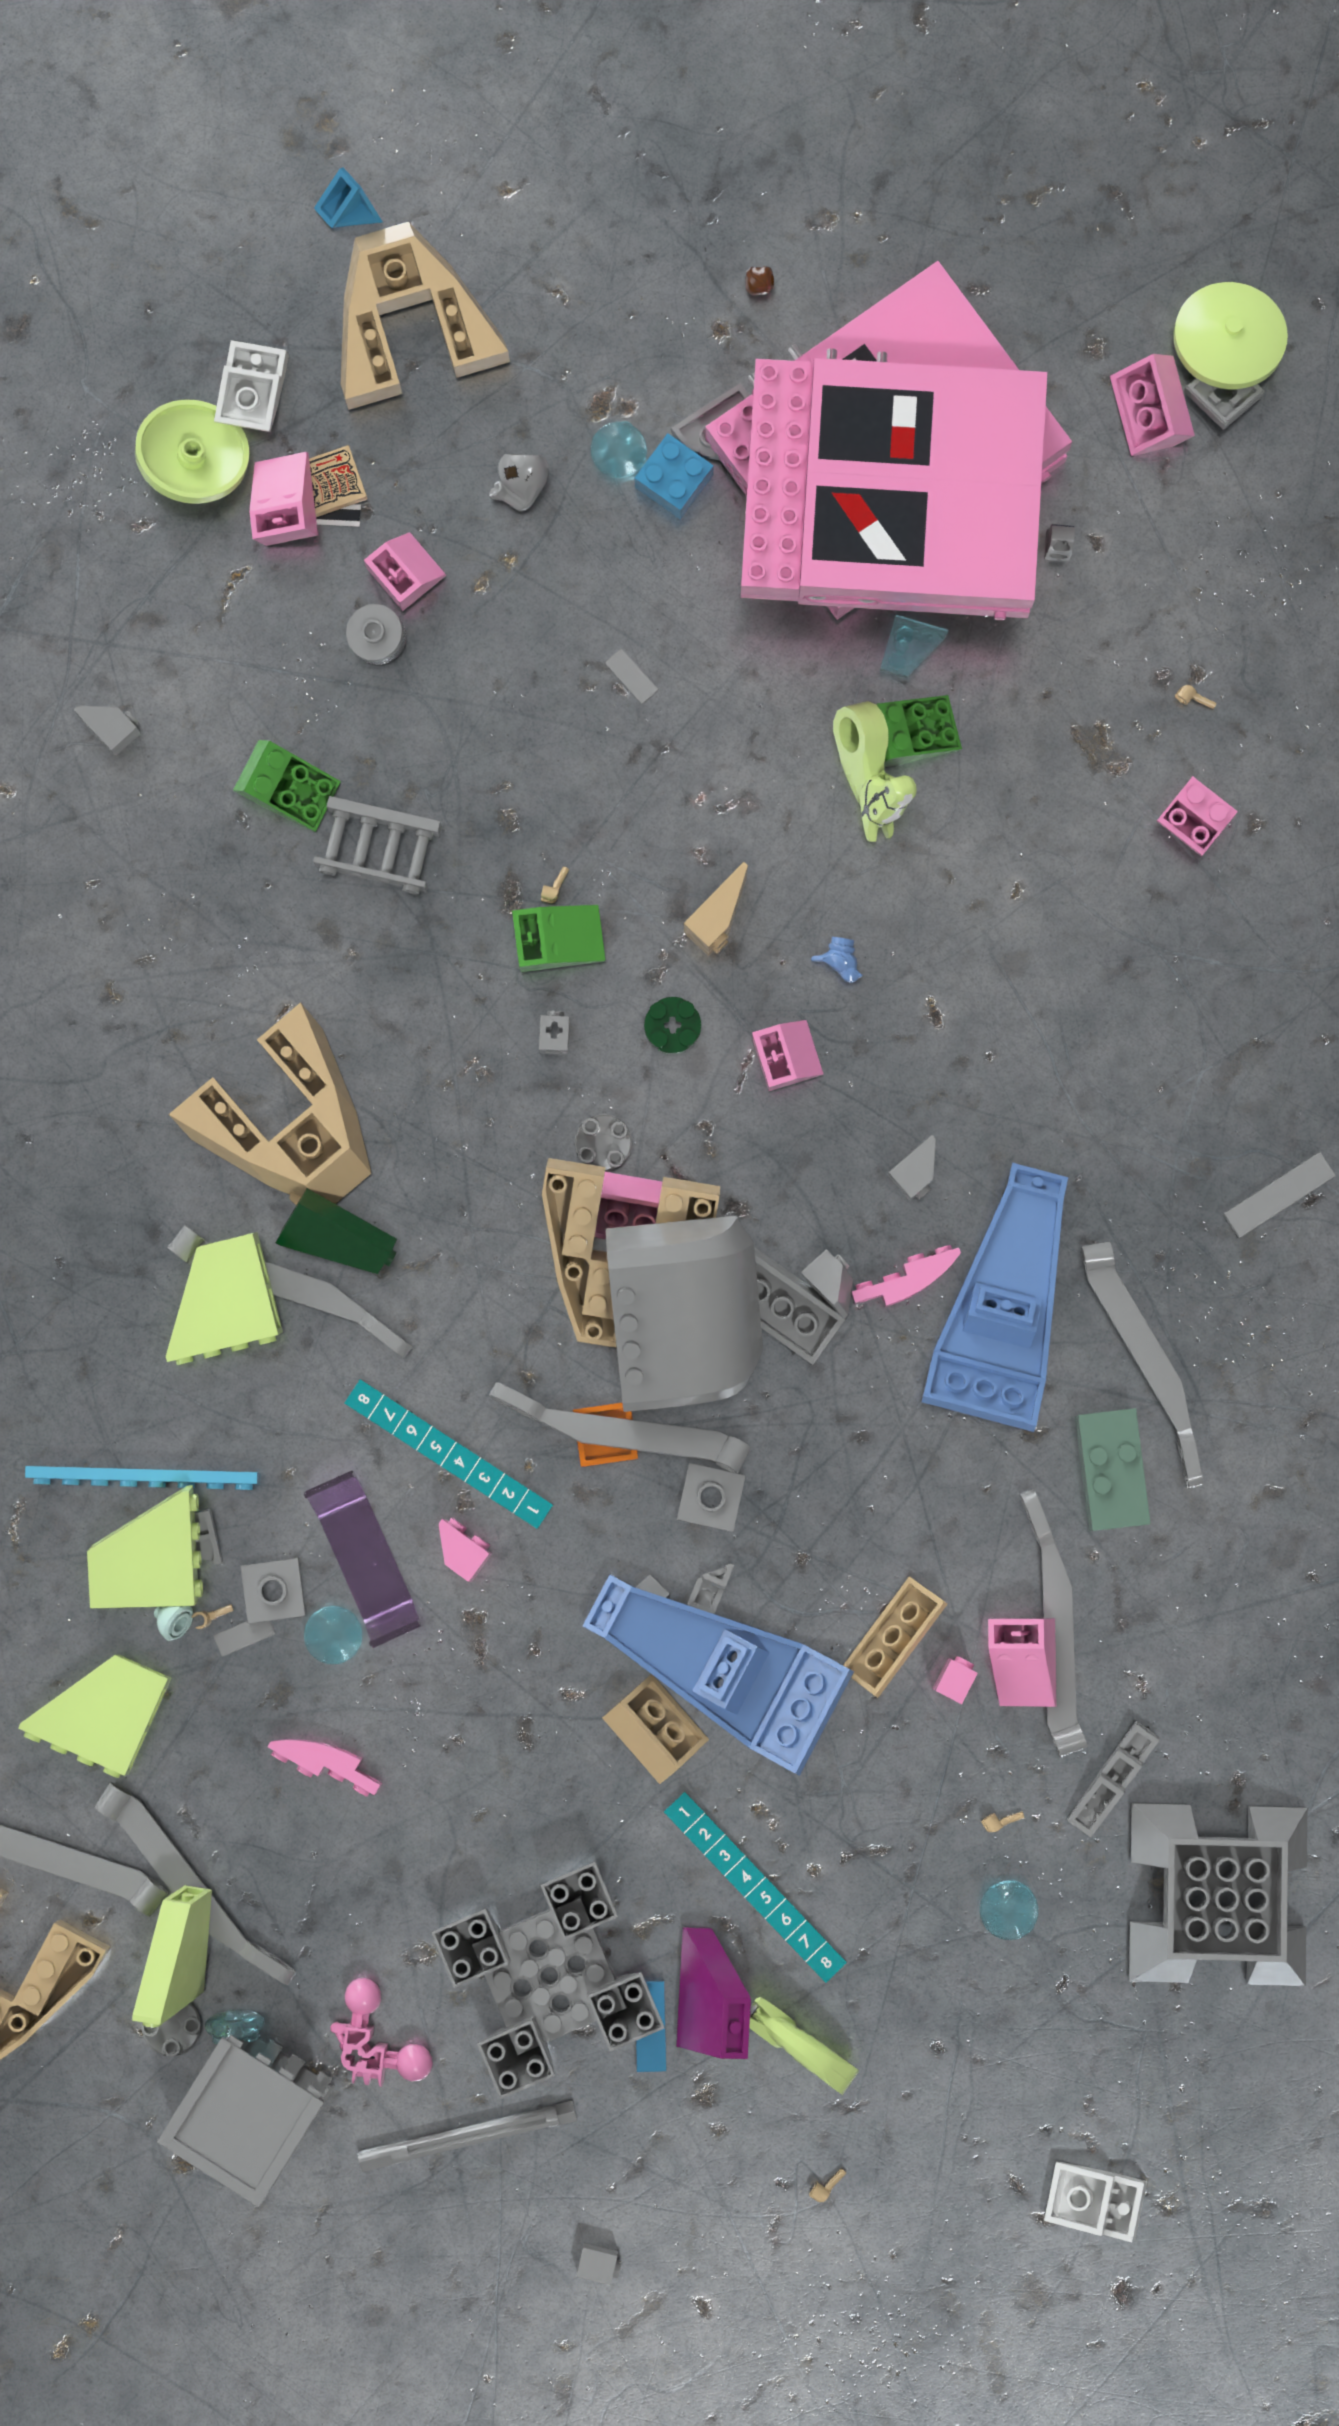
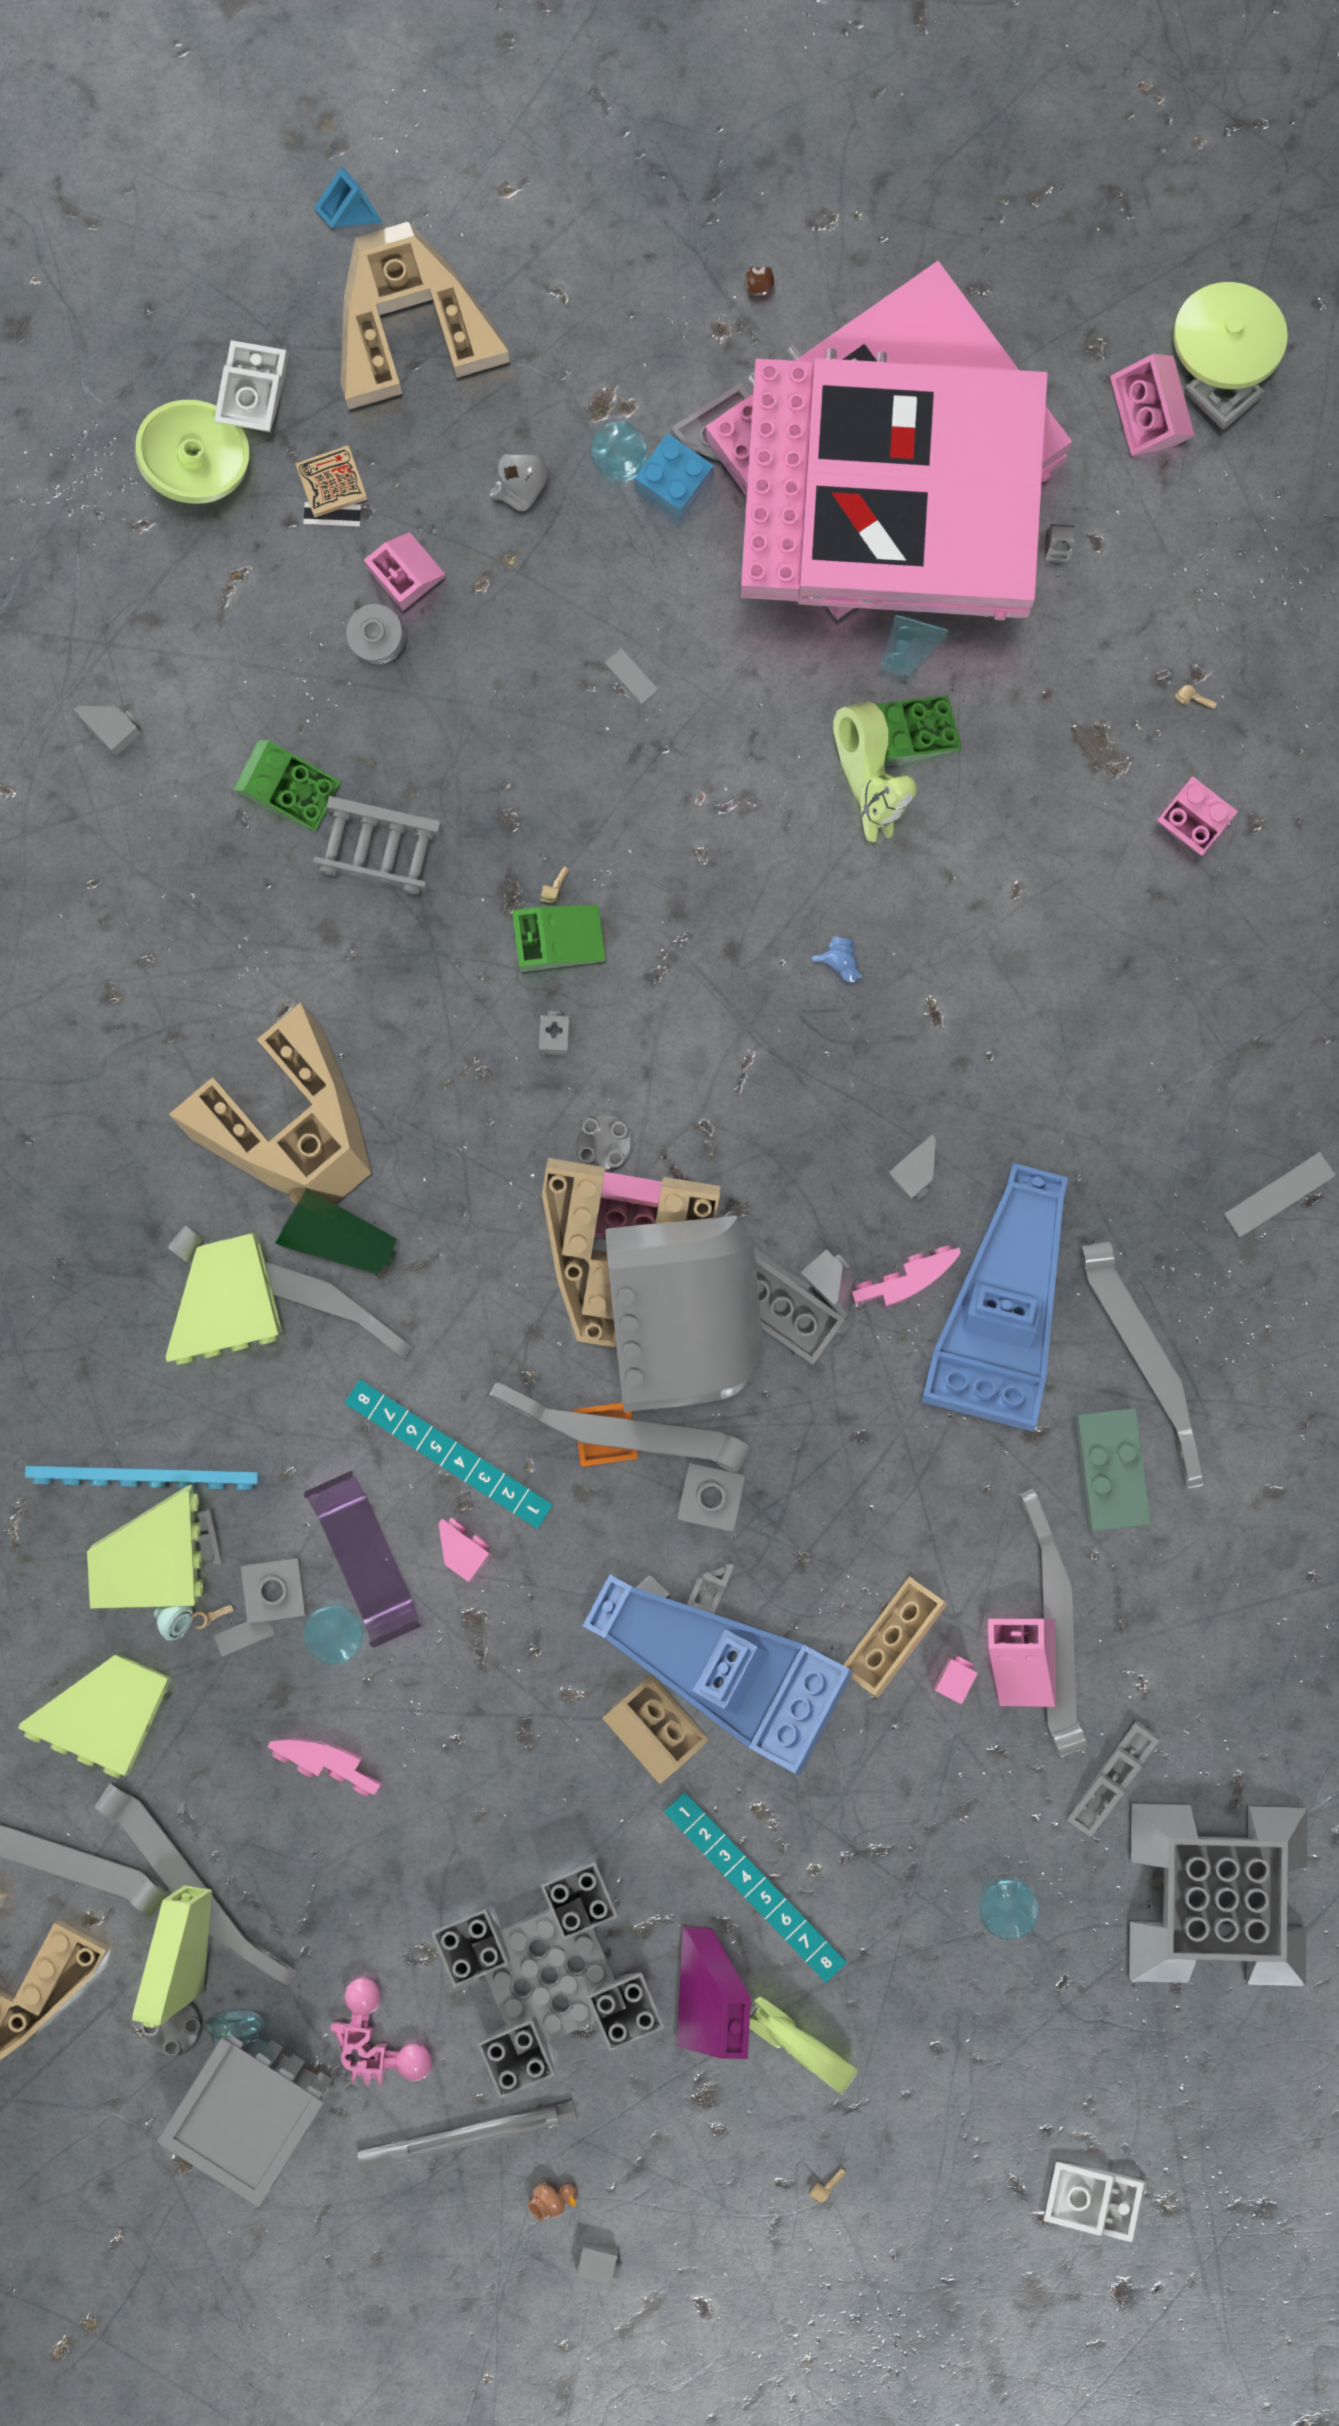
bright pink slope [249,452,318,546] -> none
dark azure tile [636,1981,666,2072] -> none
dark green plate [644,997,701,1055] -> none
tan slope [684,862,748,956] -> none
bright pink slope [752,1020,823,1091] -> none
tan hand [981,1812,1024,1832] -> none
none -> nougat animal [528,2183,578,2221]

